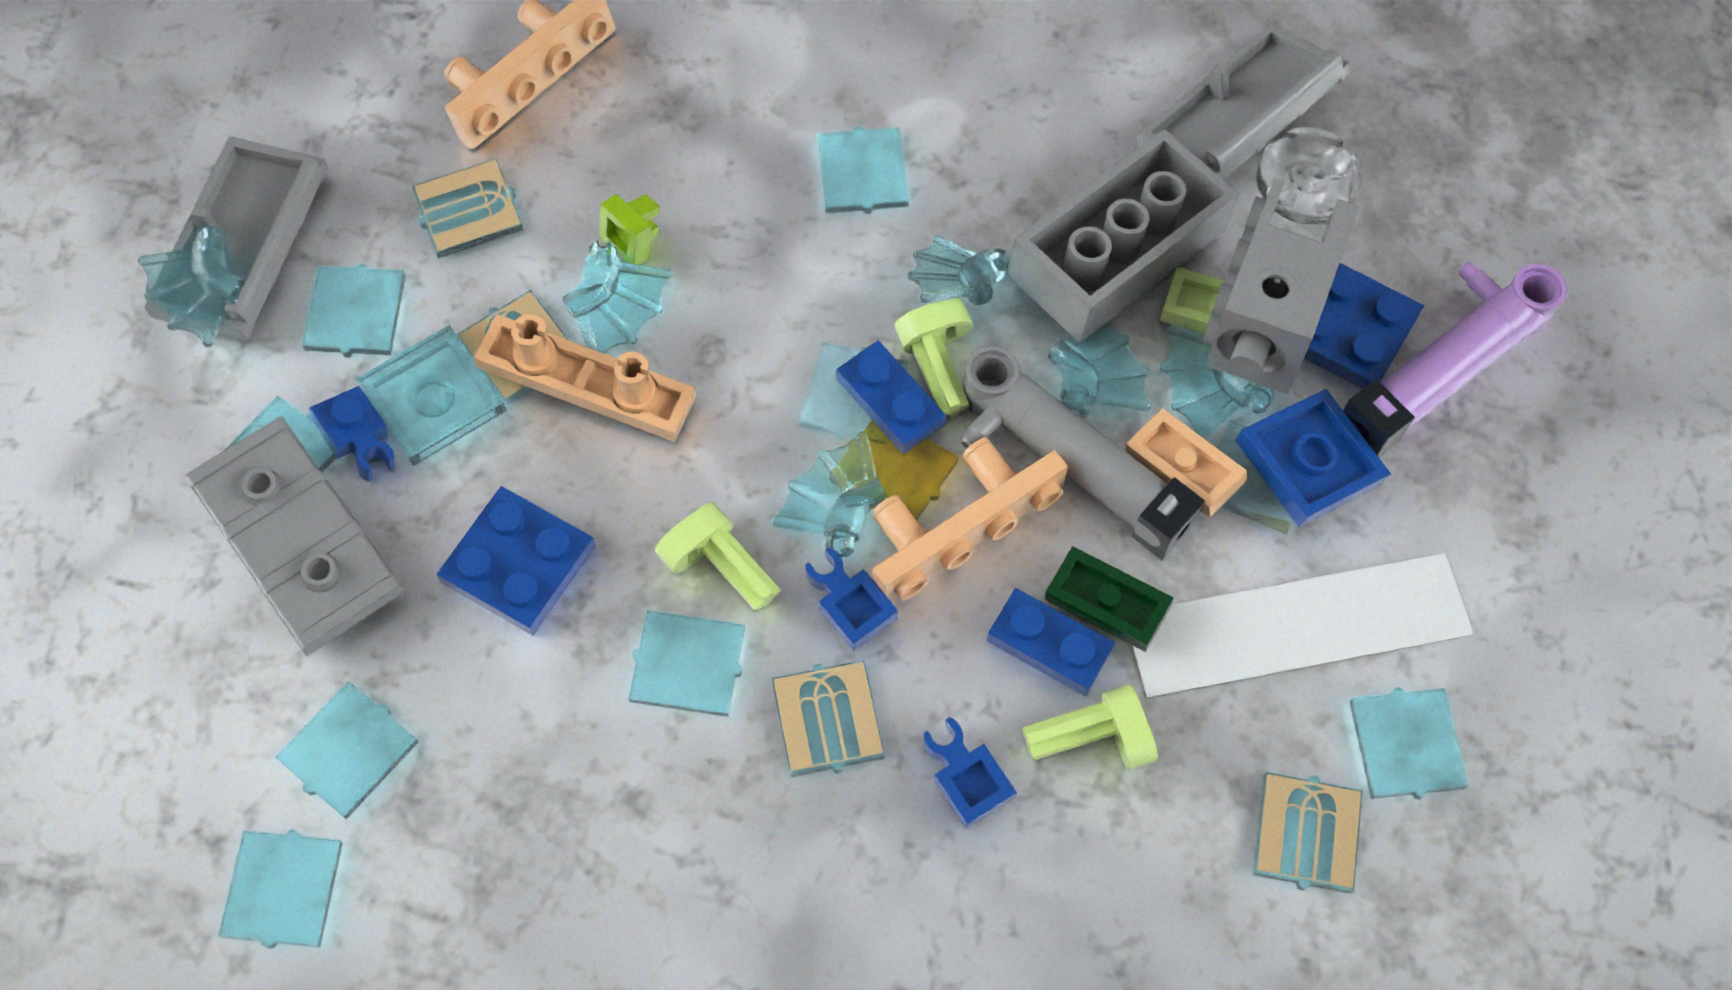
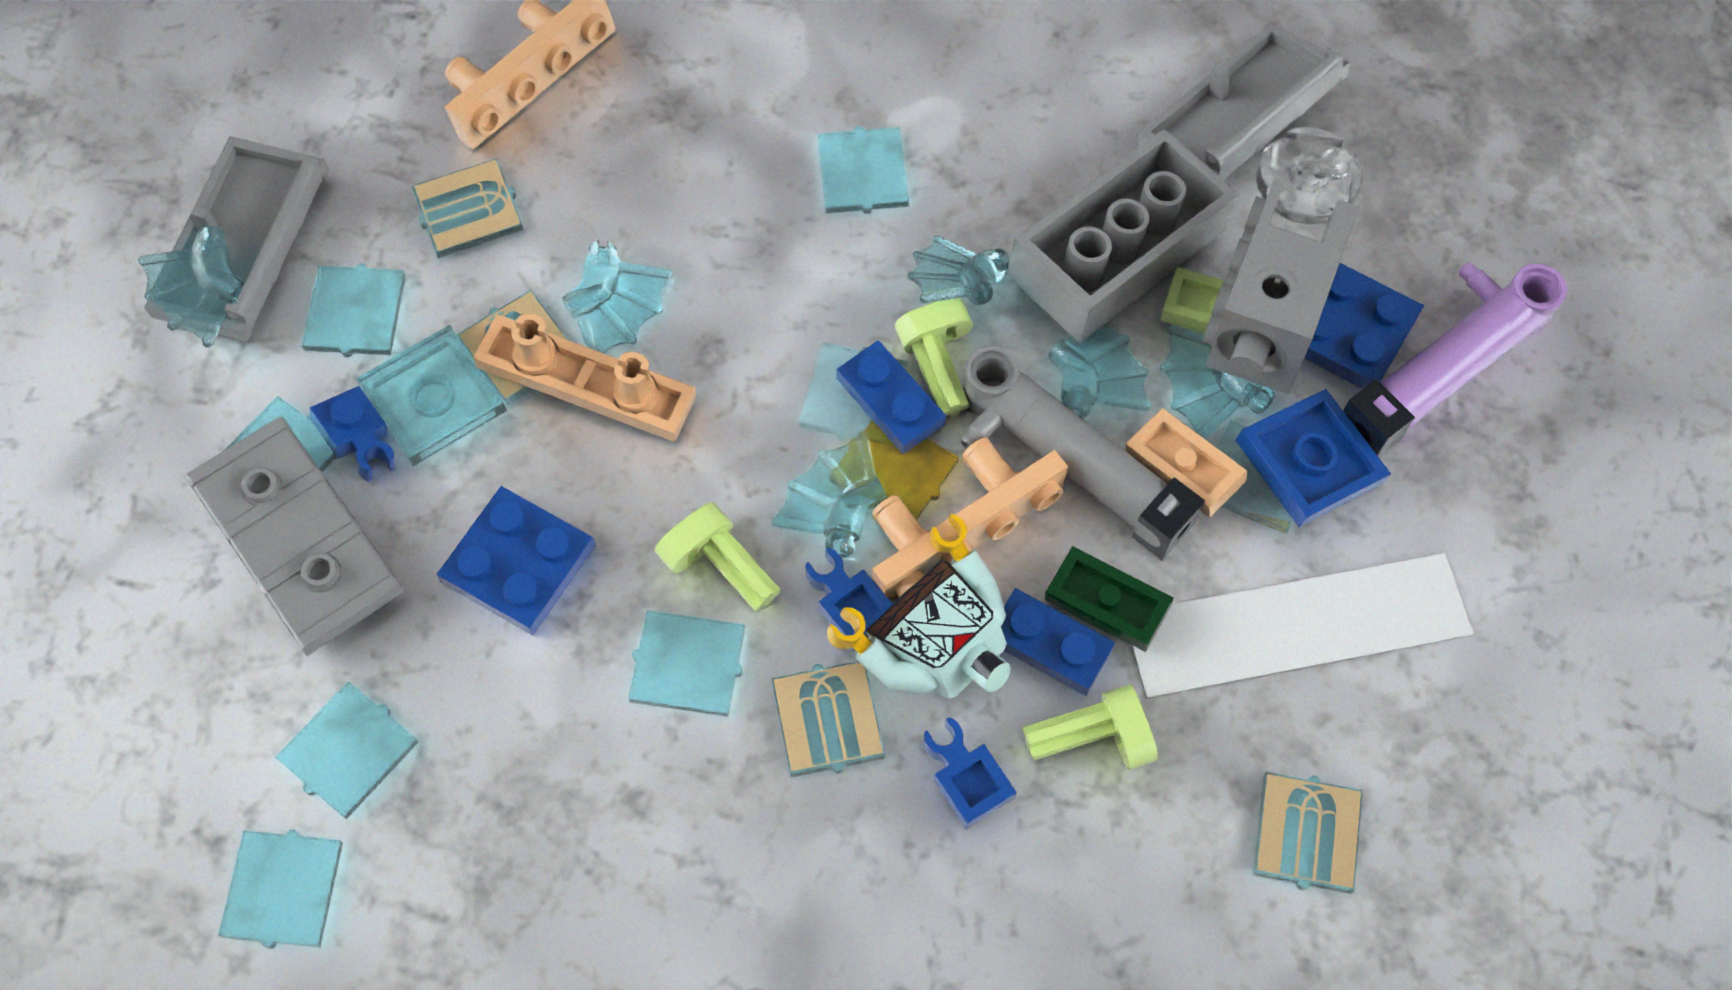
lime tile [599,194,660,268] -> none
clear light blue piece [1349,687,1469,800] -> none
none -> light aqua torso [827,514,1011,699]

